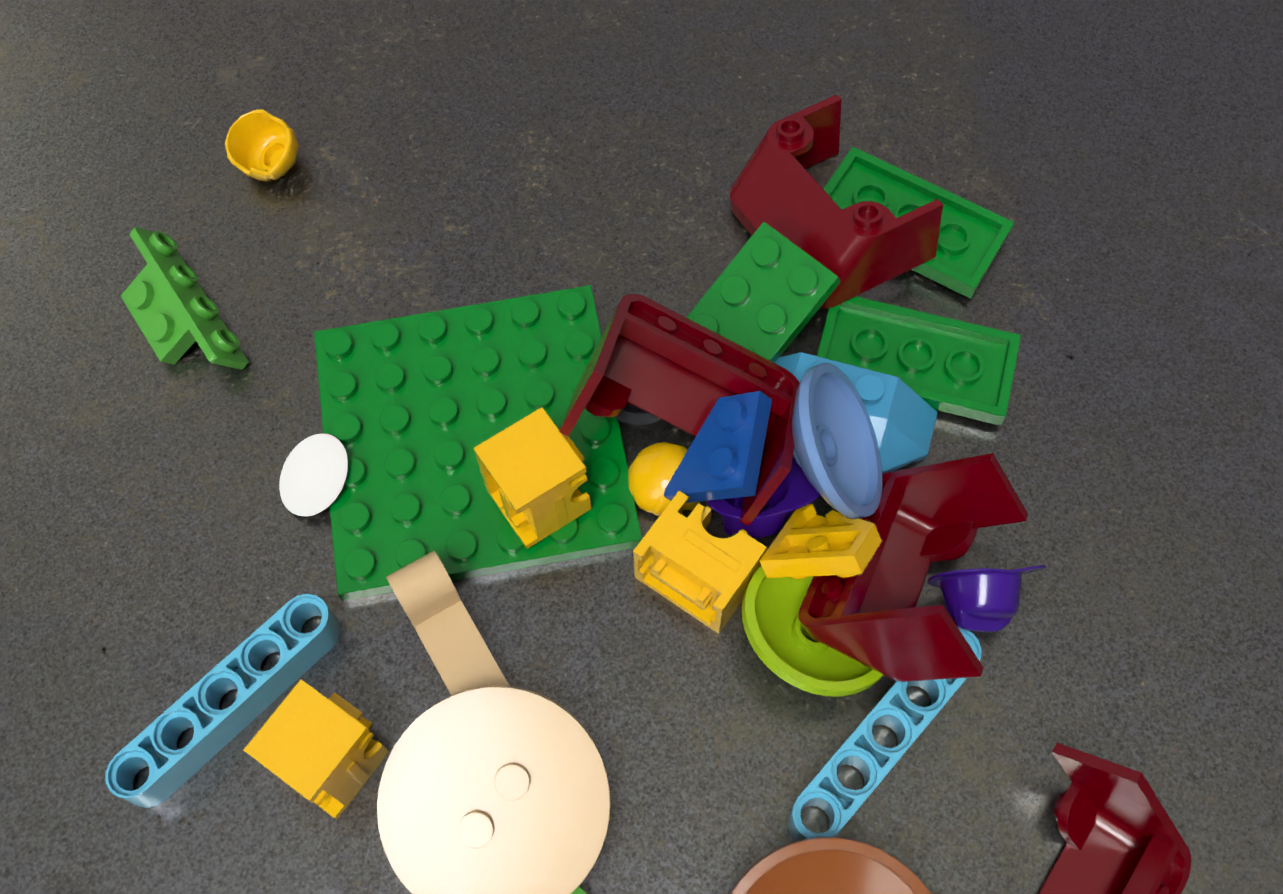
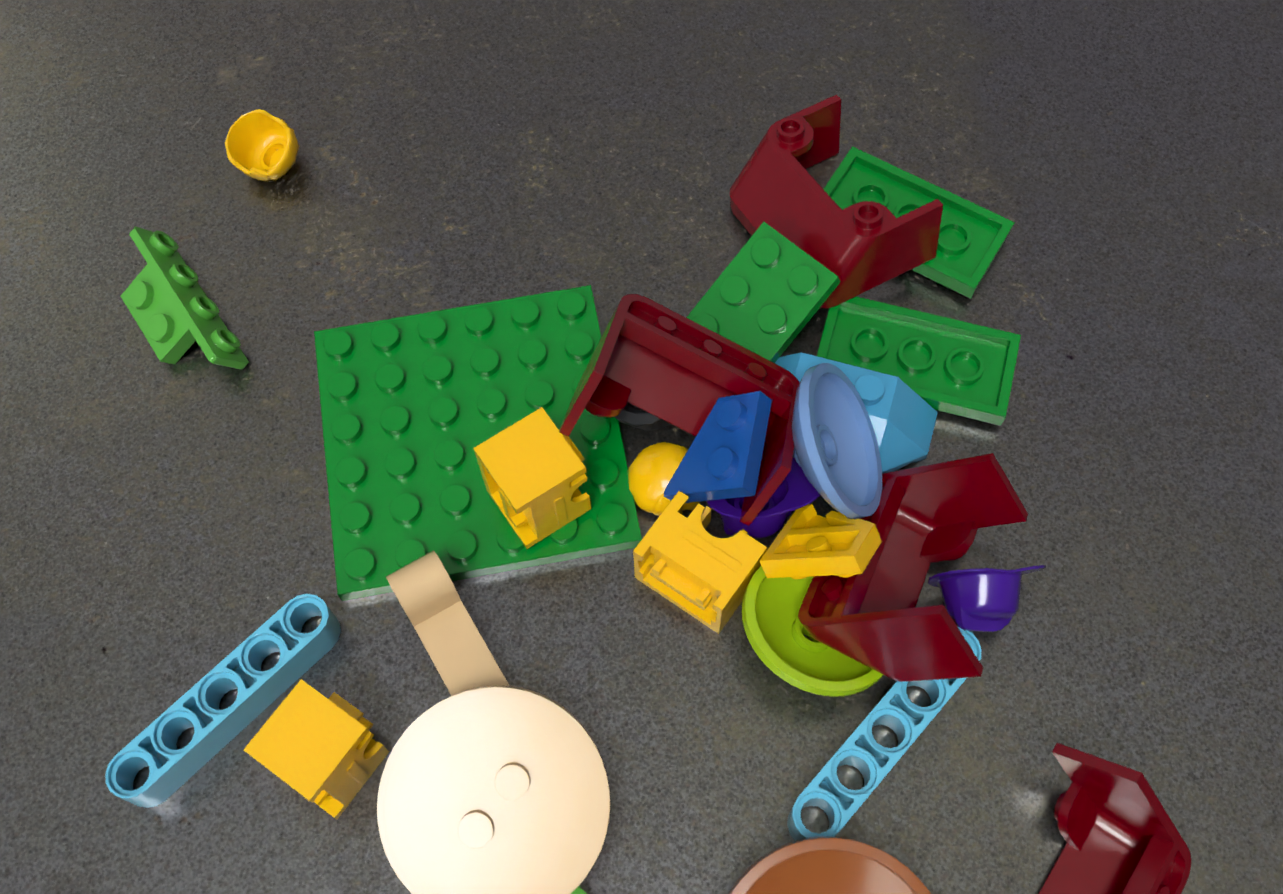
white sticker [279,433,348,516] -> none

